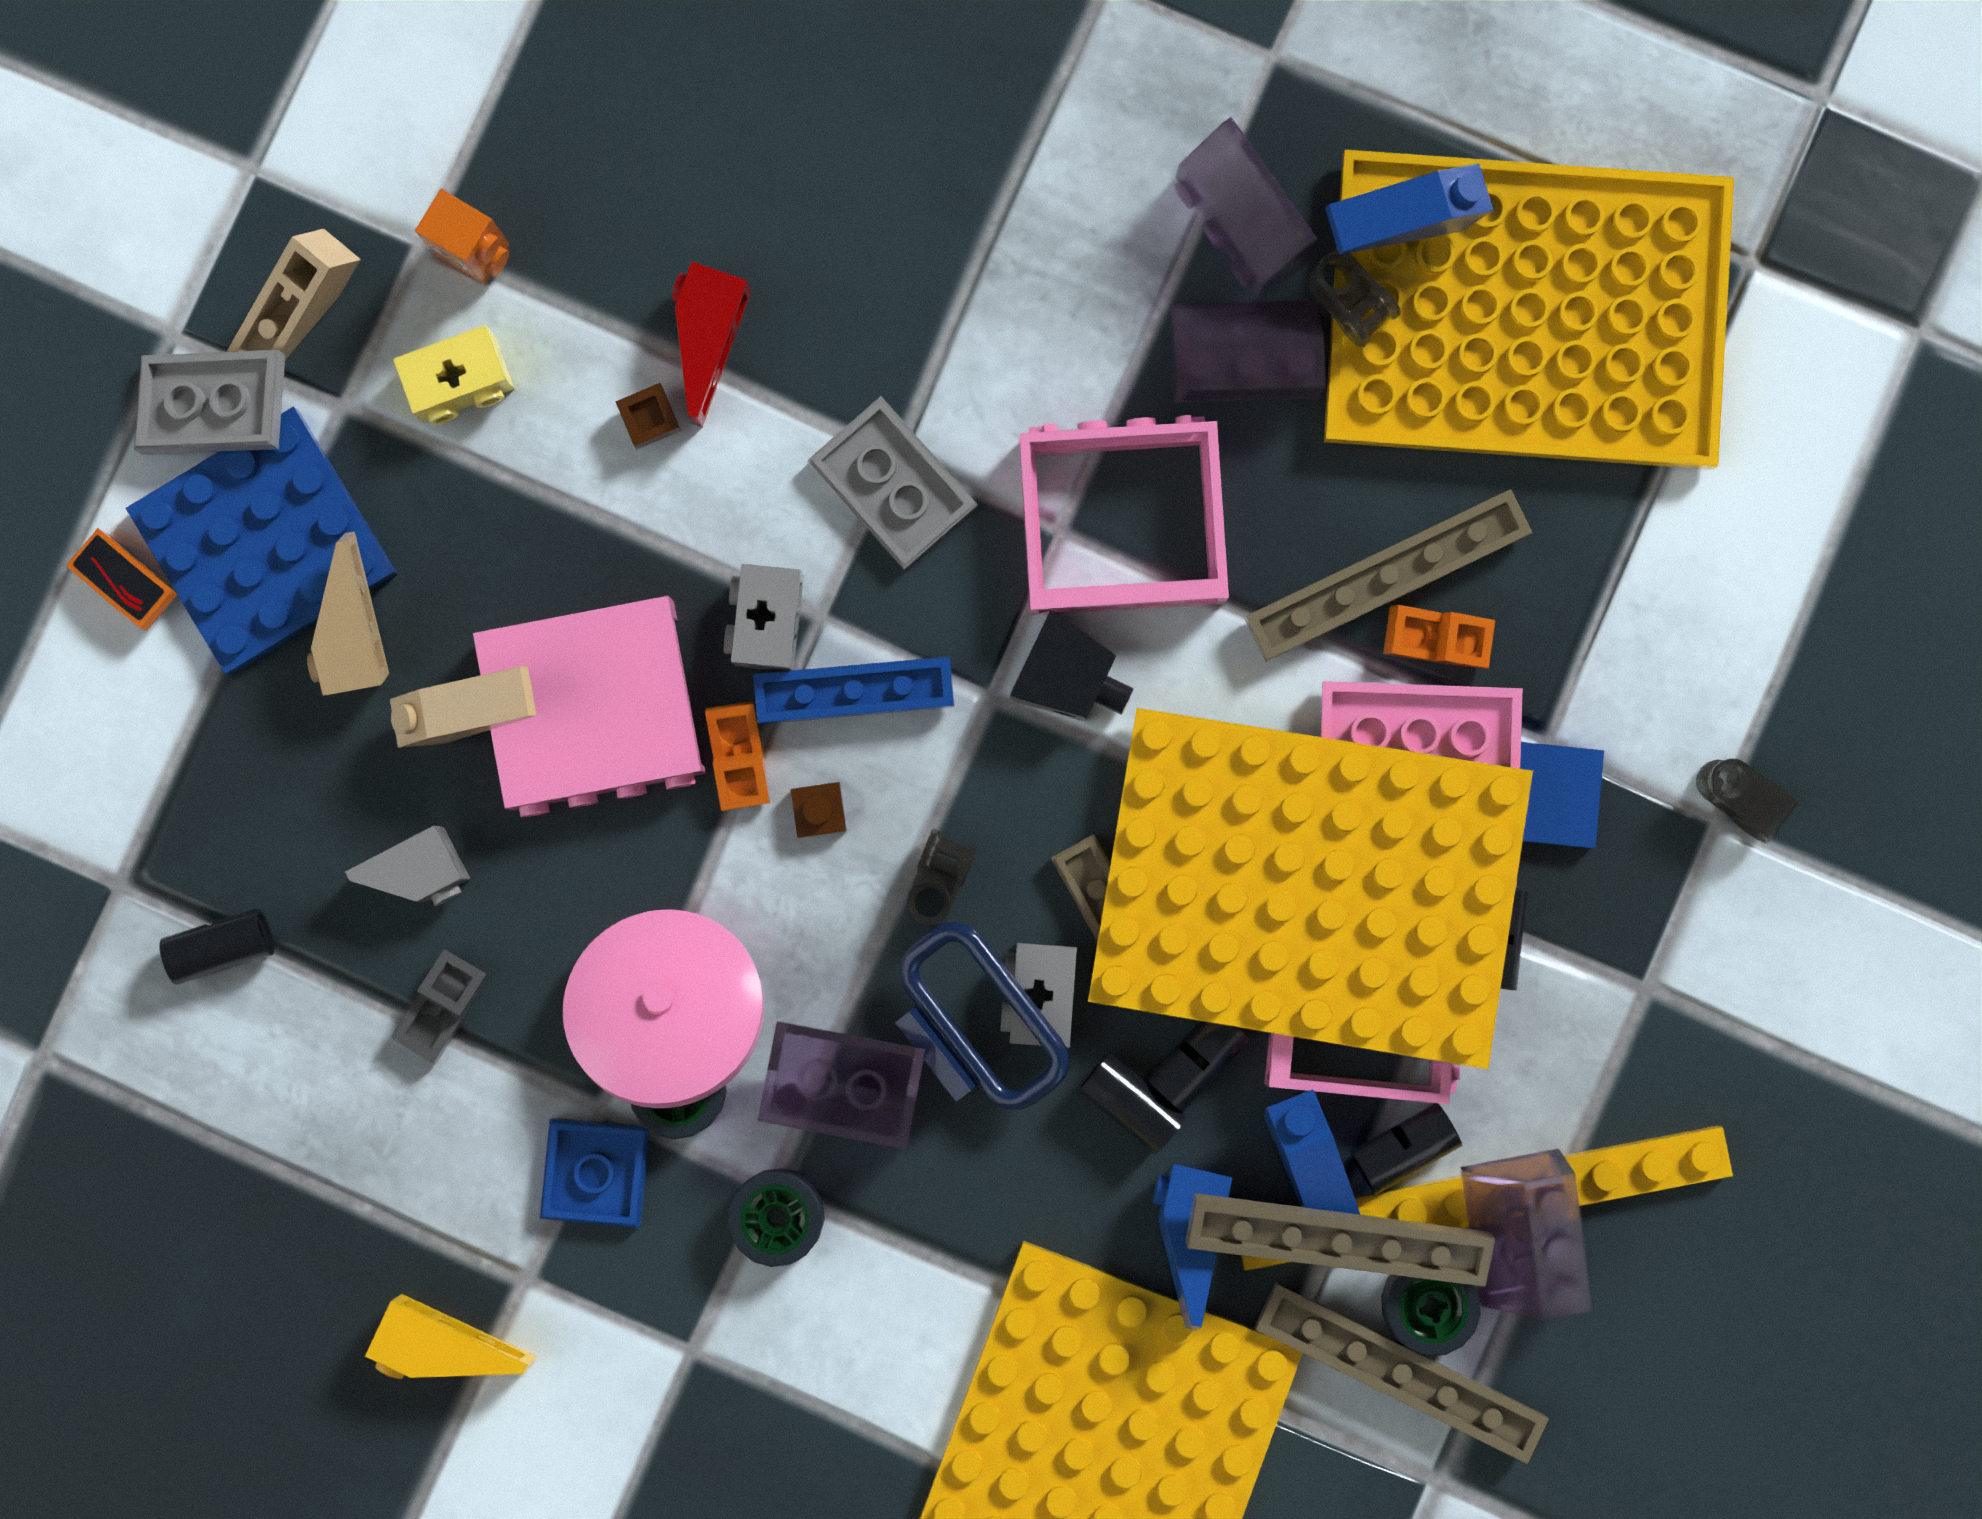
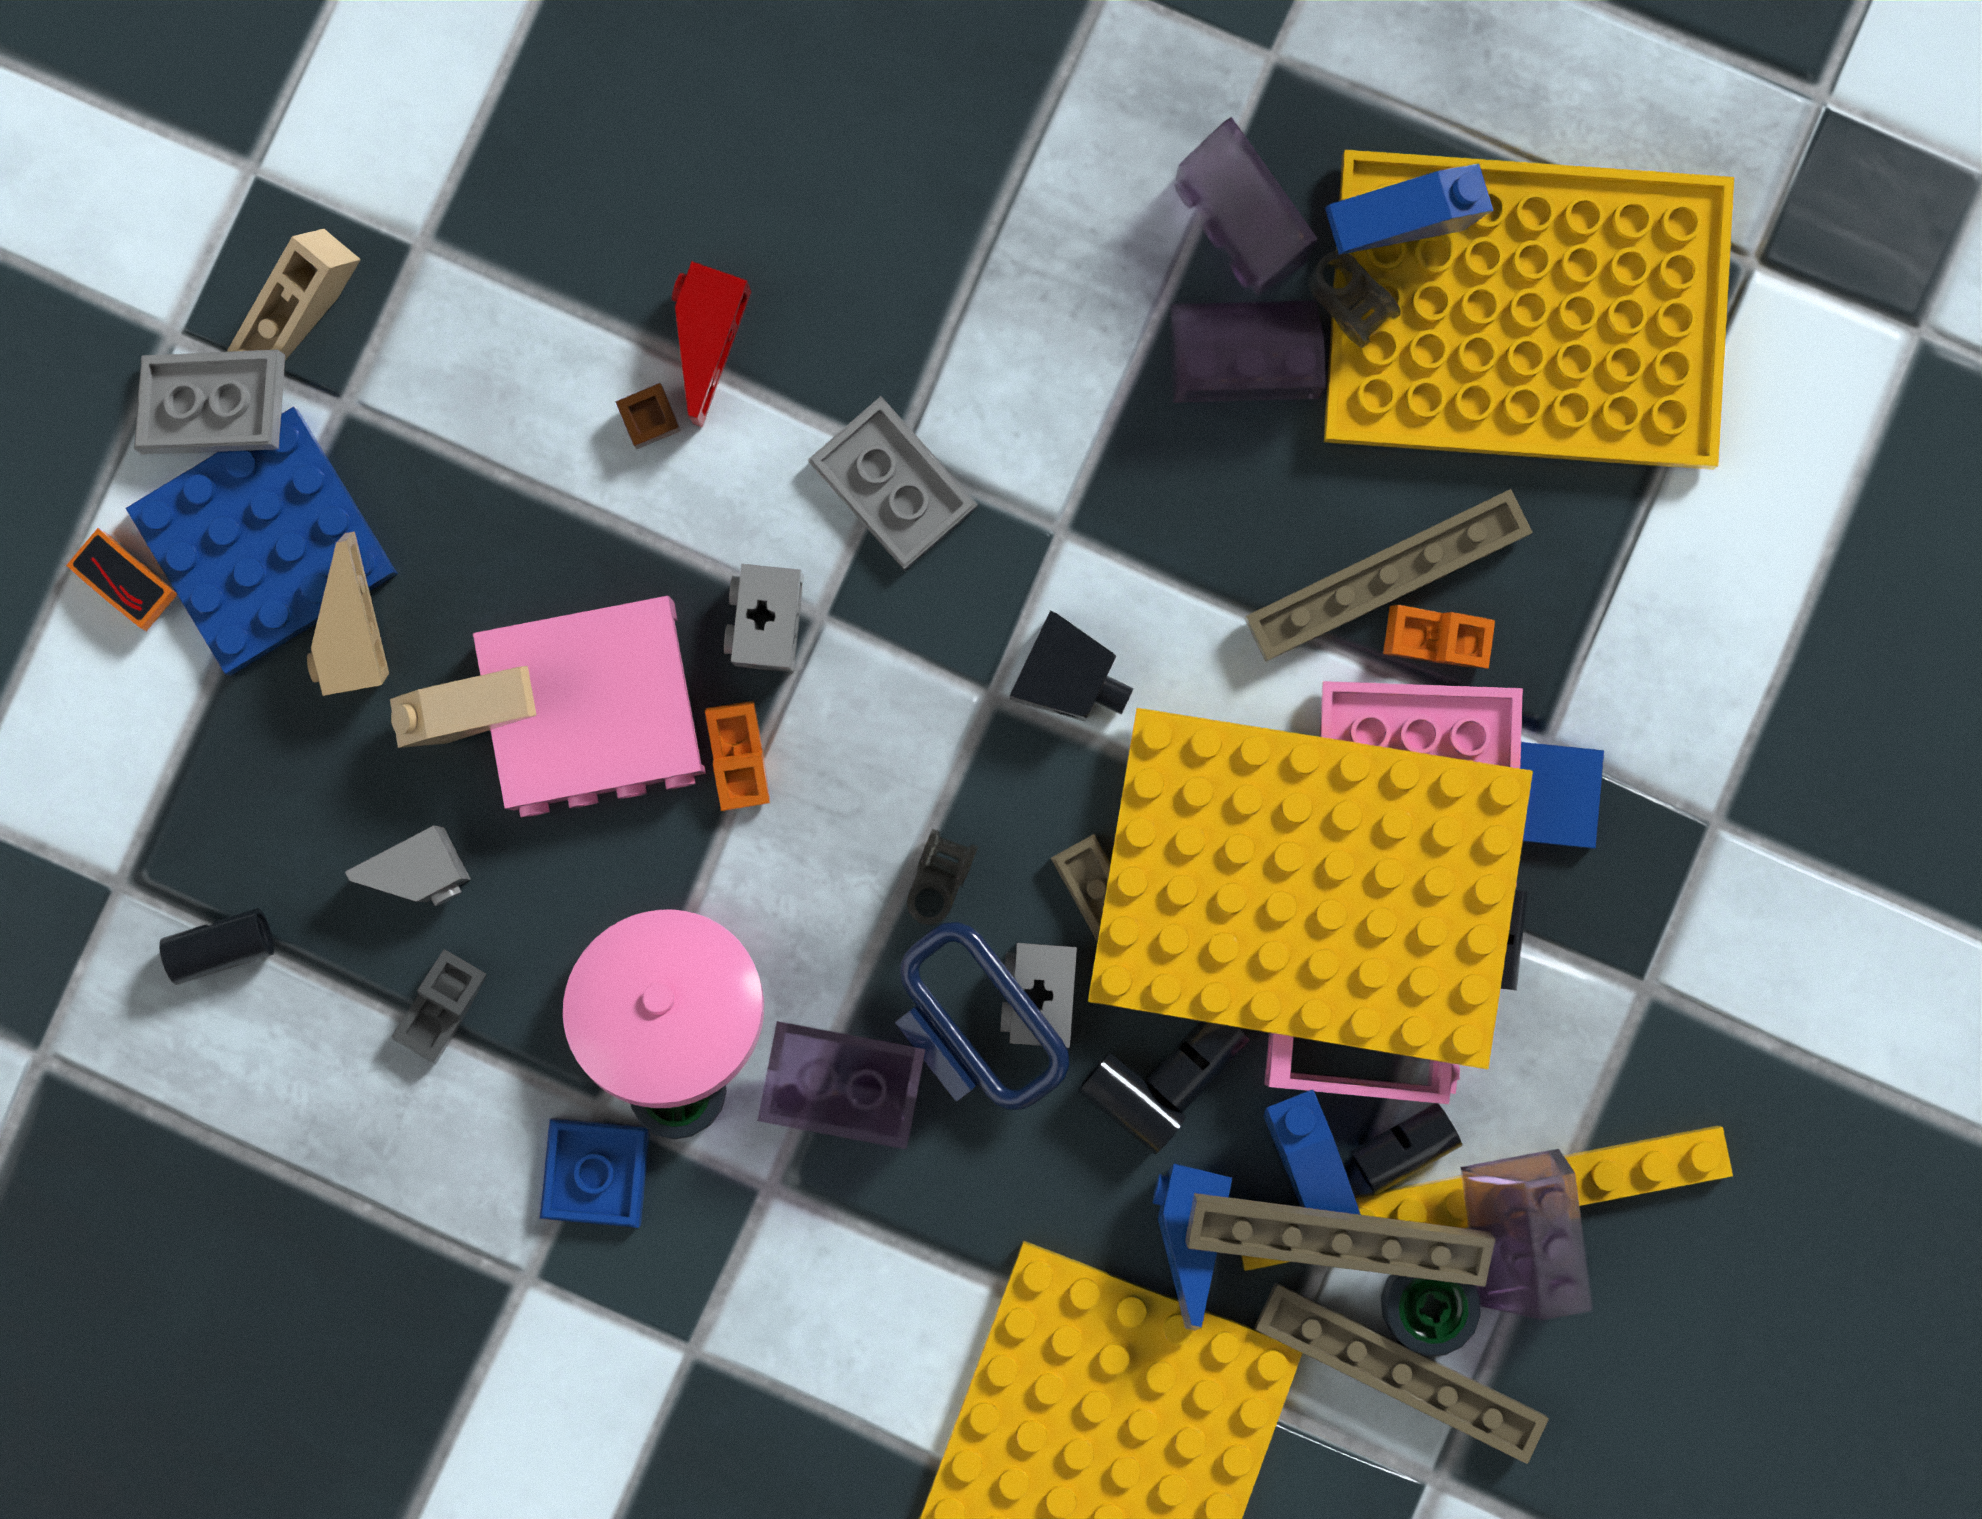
yellow slope [365,1294,536,1379] -> none
light yellow brick [393,325,514,425] -> none
orange brick [415,189,510,285] -> none
wheel [728,1168,825,1267] -> none
blue plate [753,657,954,724] -> none
reddish brown plate [790,782,847,838] -> none
bright pink window [1019,415,1229,616] -> none
clear smoke piece [1696,758,1798,844] -> none

